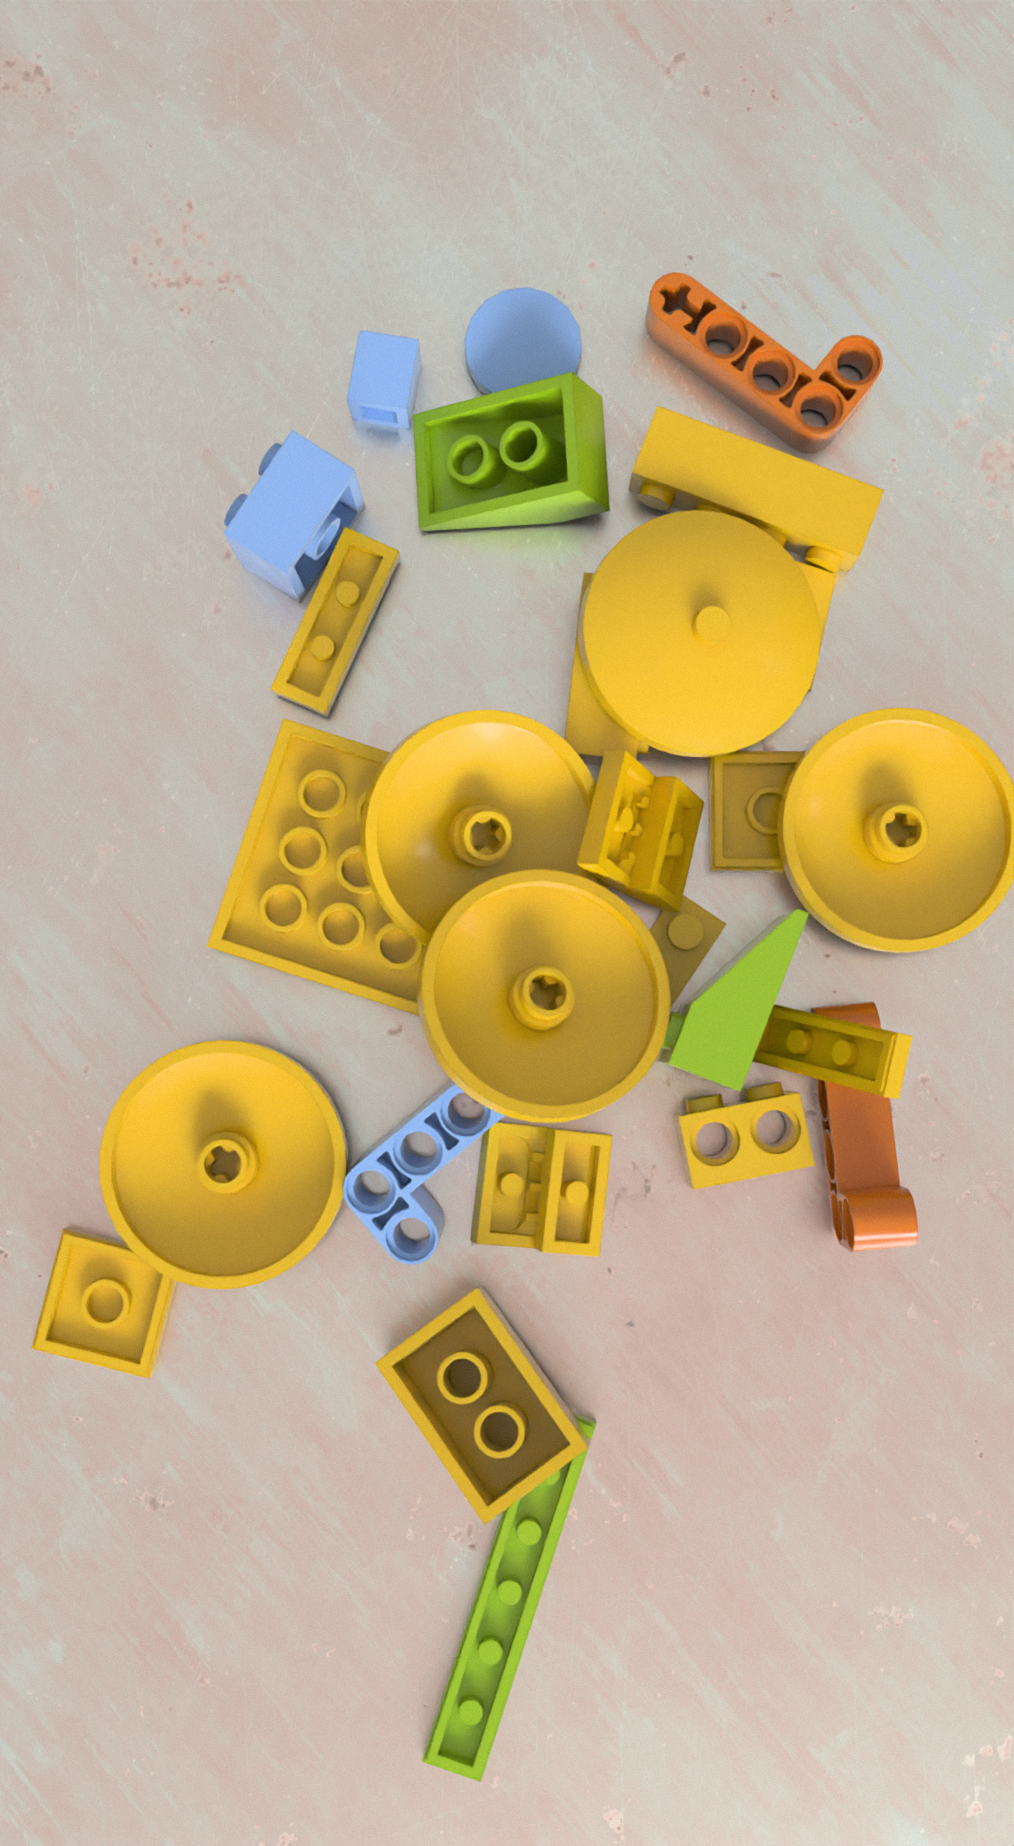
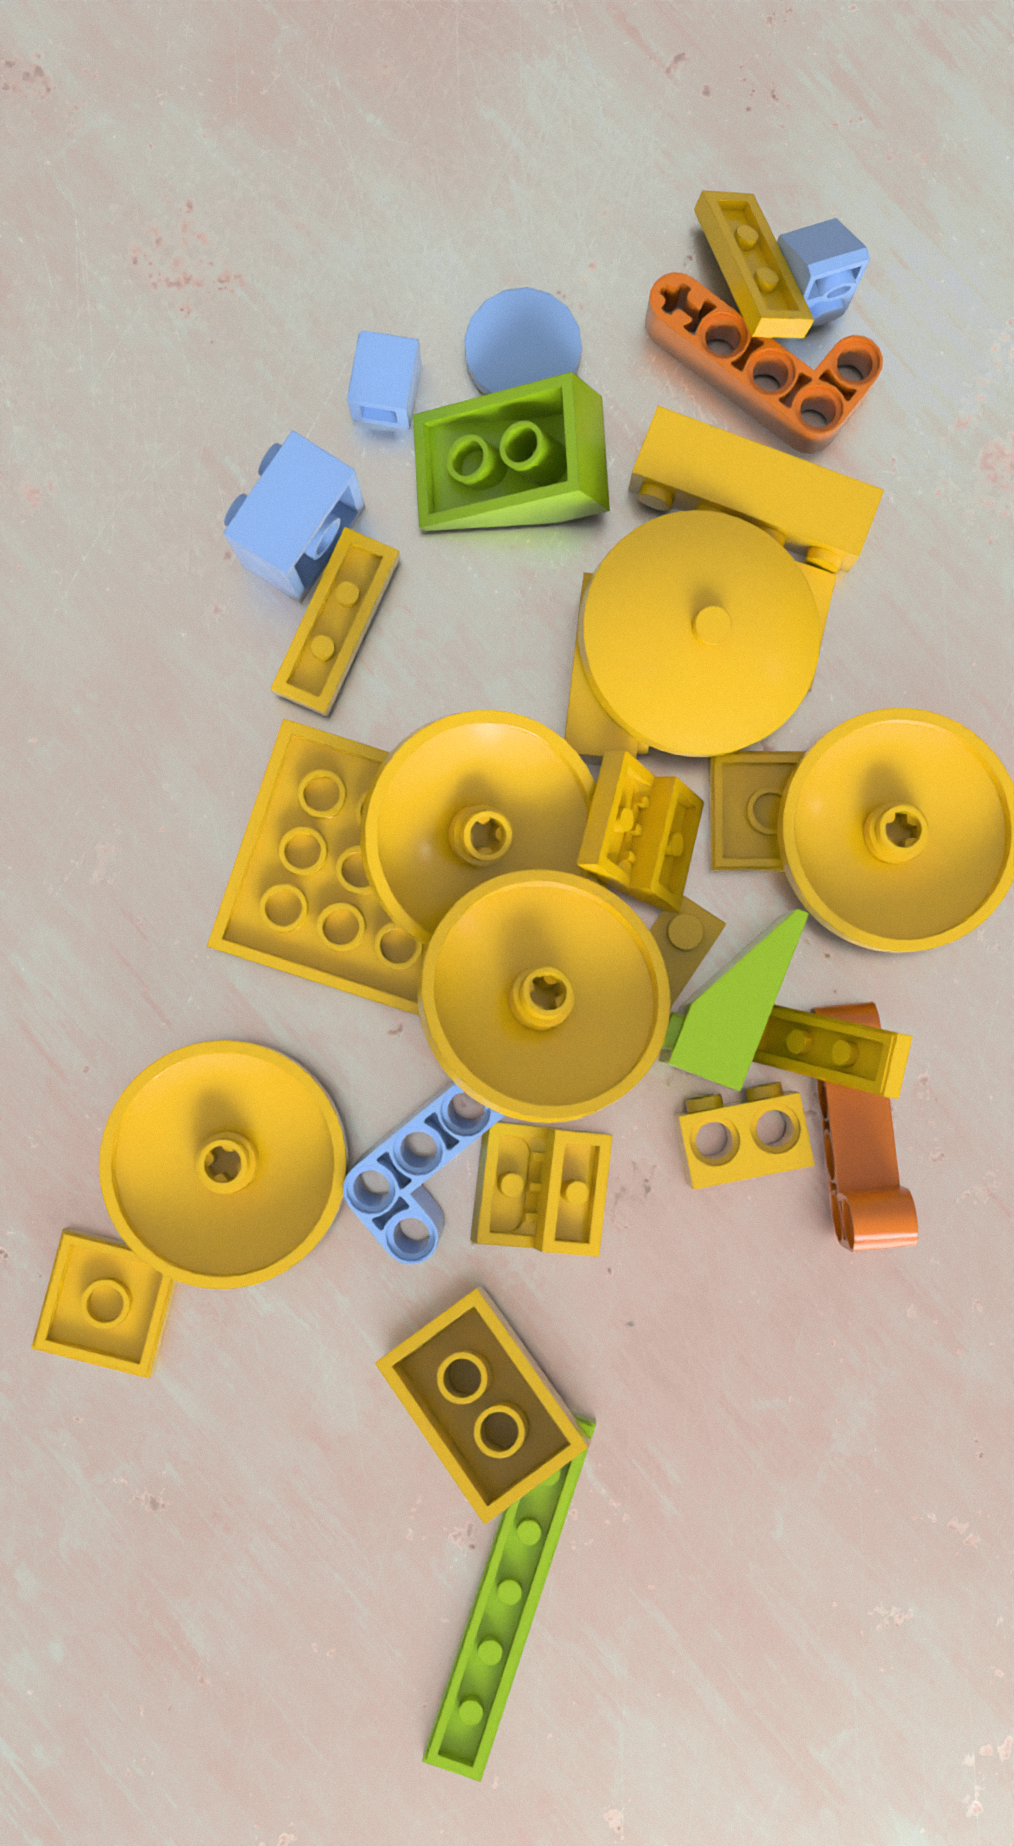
none -> yellow plate [694,190,814,338]
none -> light blue slope [777,218,870,326]

